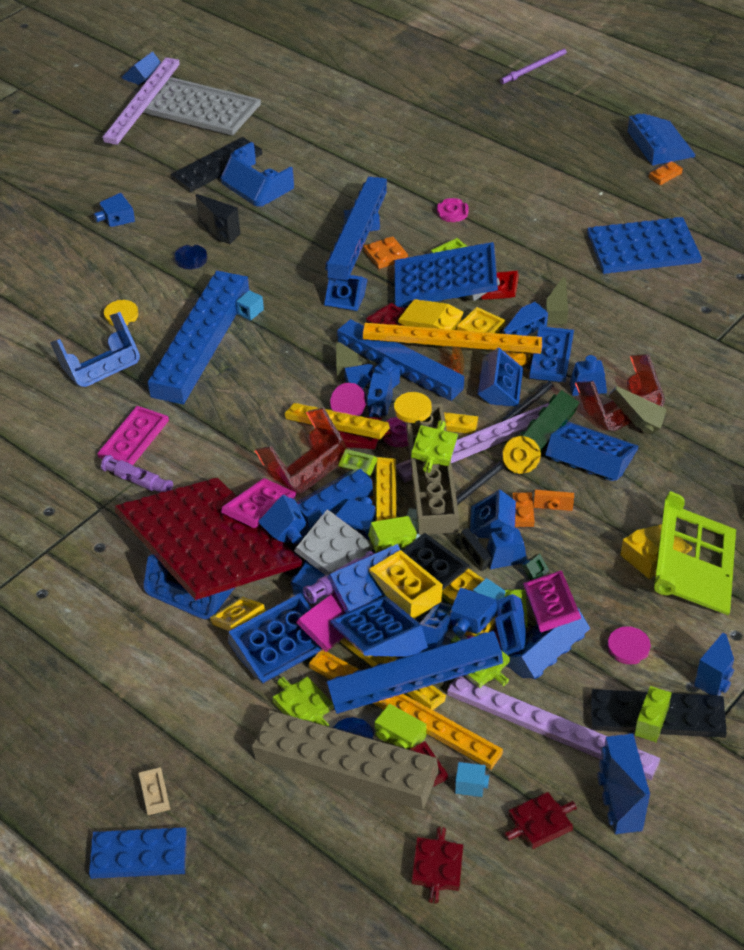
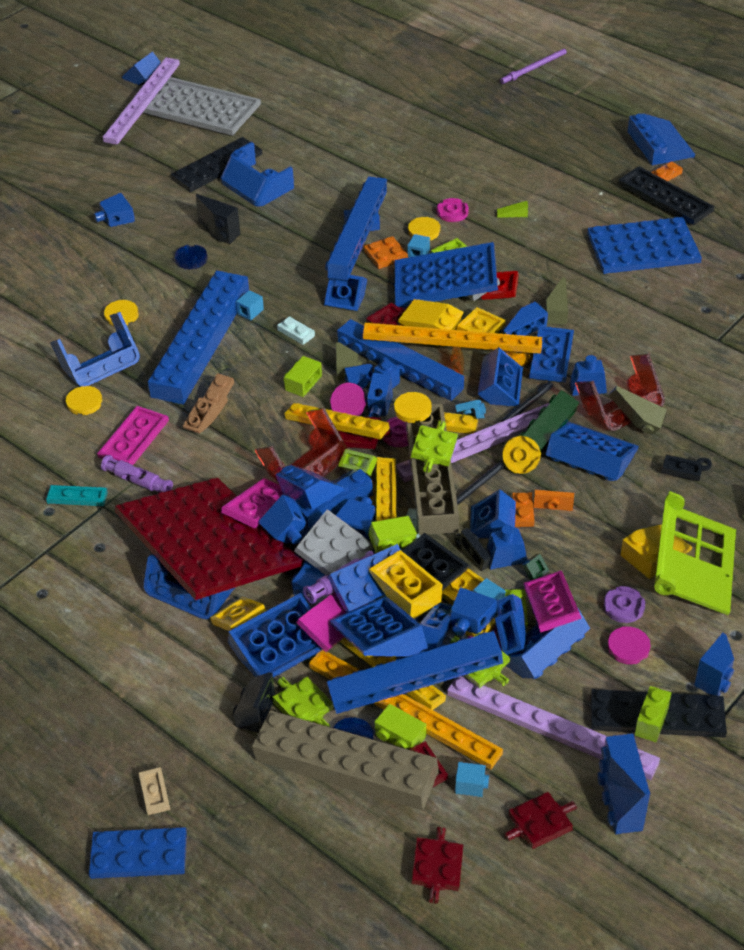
none -> teal tile [46,485,108,506]
none -> yellow tile [66,386,103,415]
none -> medium nougat slope [183,373,234,434]
none -> black slope [232,672,275,733]
none -> blue slope [276,465,344,510]
none -> light aqua plate [277,317,315,345]
none -> lime brick [283,356,322,397]
none -> yellow tile [408,217,440,241]
none -> dark azure brick [408,234,430,257]
none -> dark azure bracket [455,400,486,419]
none -> lime piece [497,200,528,218]
none -> medium lavender tile [603,586,645,623]
none -> black plate [618,166,715,226]
none -> black hinge [661,454,712,481]

